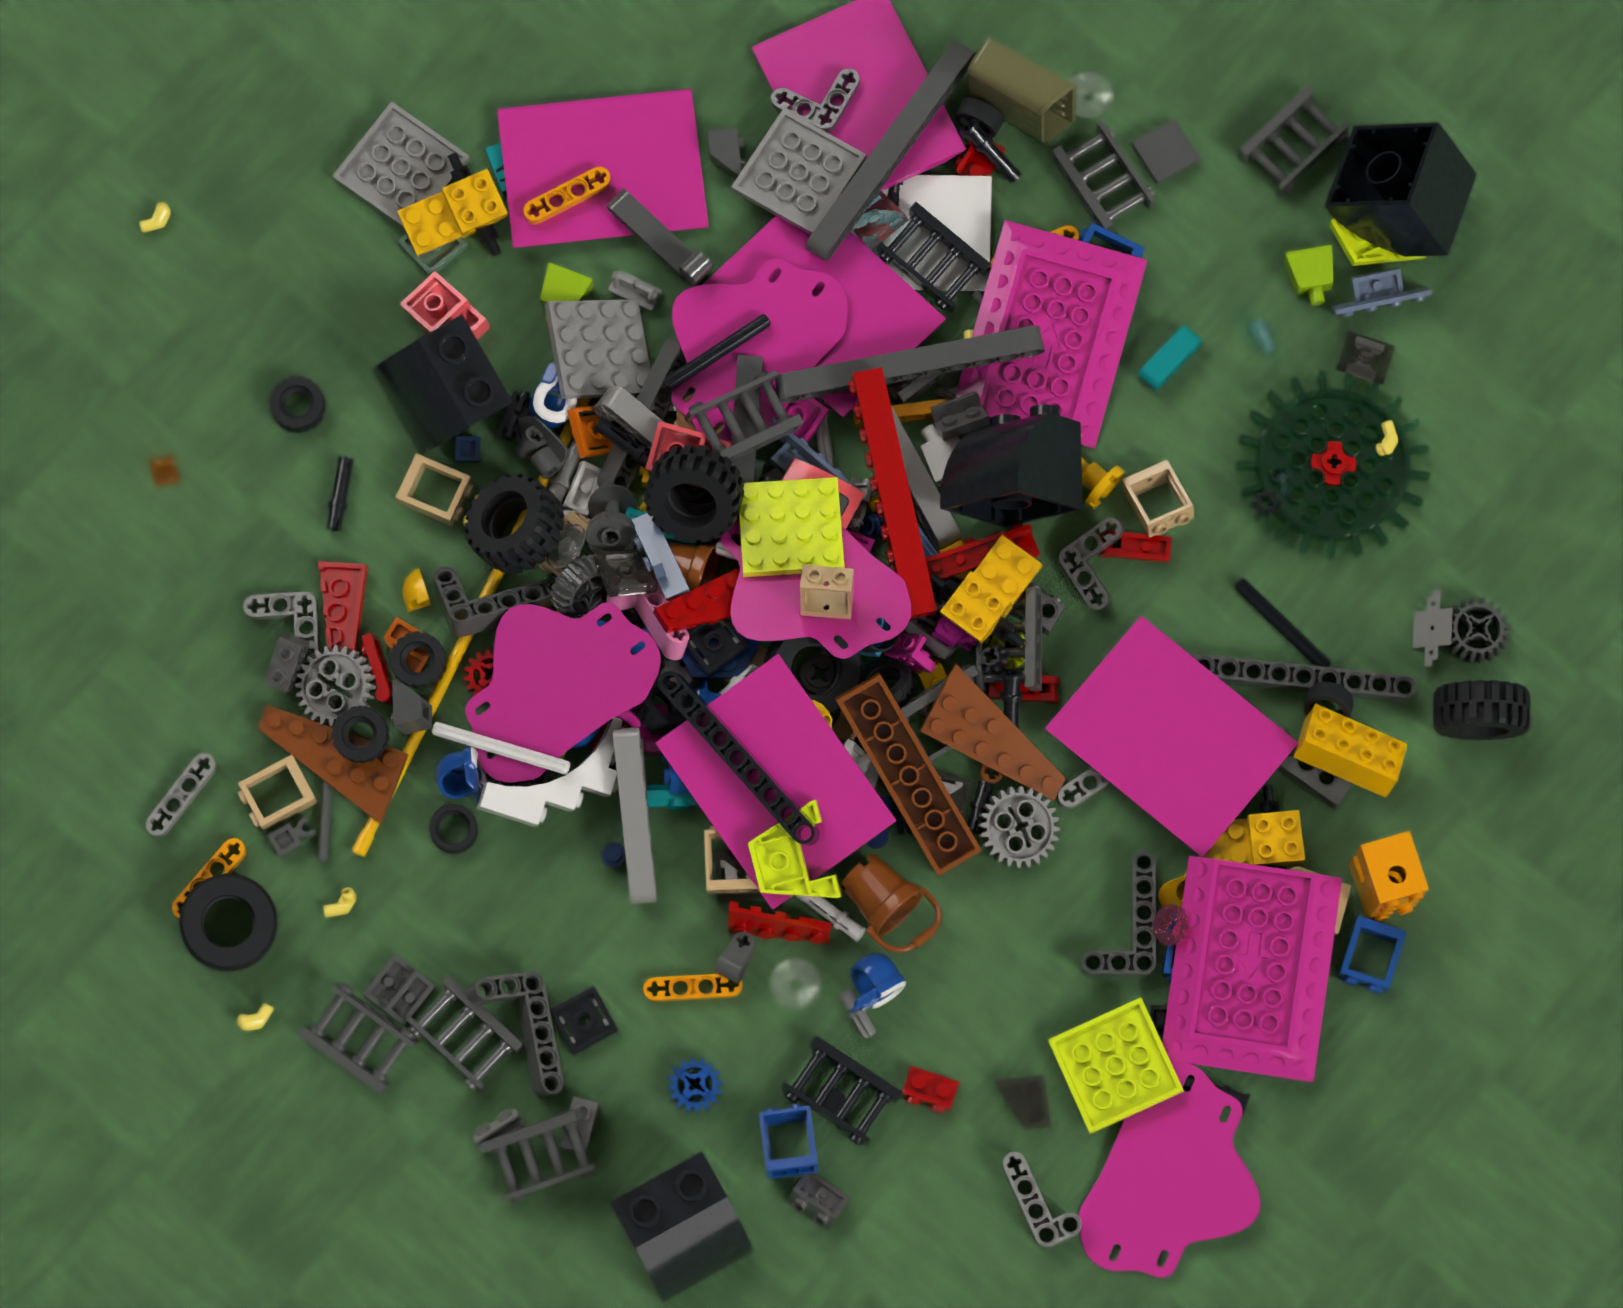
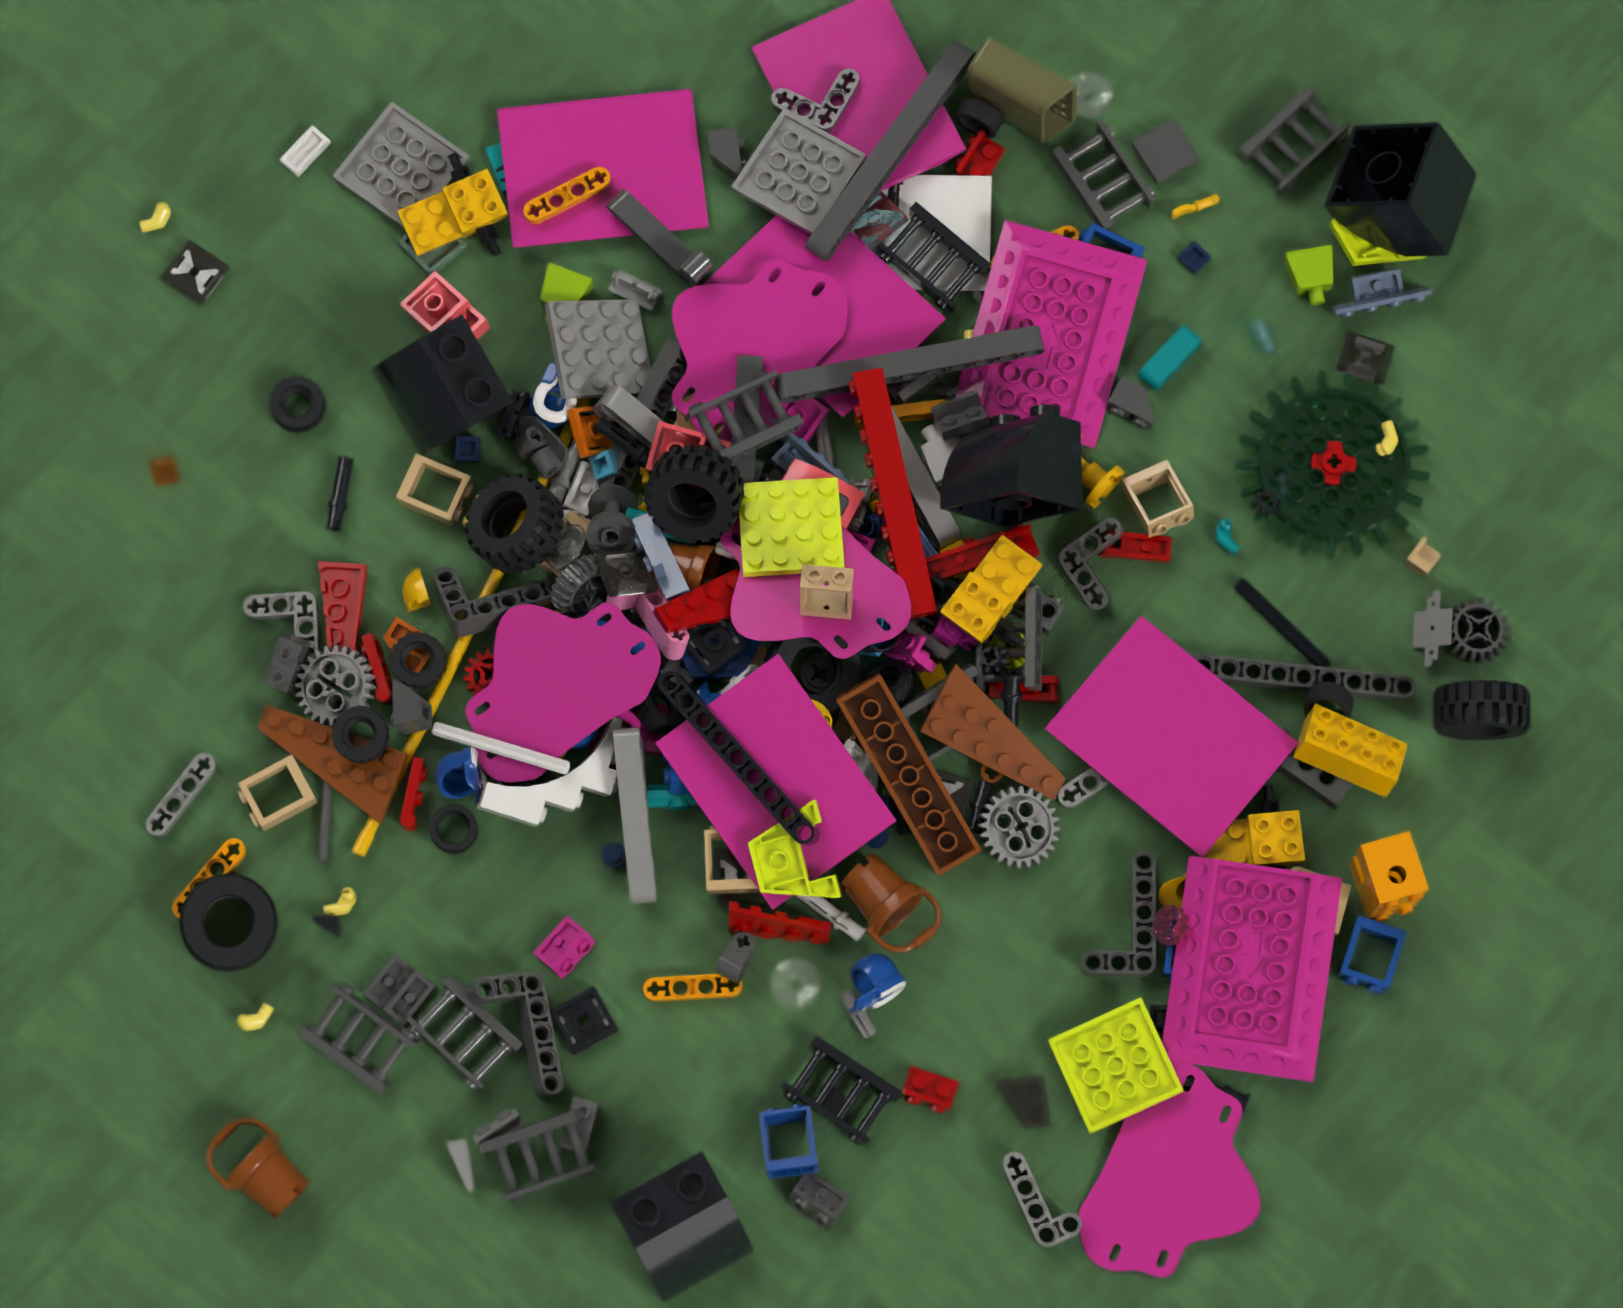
dark grey plate [267,818,316,858] -> none
black axle [664,314,771,391] -> none
blue gear [667,1057,723,1114] -> none
black pin [960,119,1021,184] -> none
none -> clear smoke piece [160,239,230,307]
none -> dark orange piece [205,1117,311,1220]
none -> white tile [279,125,331,177]
none -> black slope [313,916,341,939]
none -> red plate [400,757,429,832]
none -> light grey slope [446,1139,476,1193]
none -> dark pink bracket [533,916,595,979]
none -> medium azure slope [589,449,618,482]
none -> dark grey slope [1107,376,1155,431]
none -> yellow piece [1171,194,1220,220]
none -> dark blue tile [1176,241,1211,276]
none -> teal arm [1215,518,1241,556]
none -> tan panel [1404,536,1441,579]

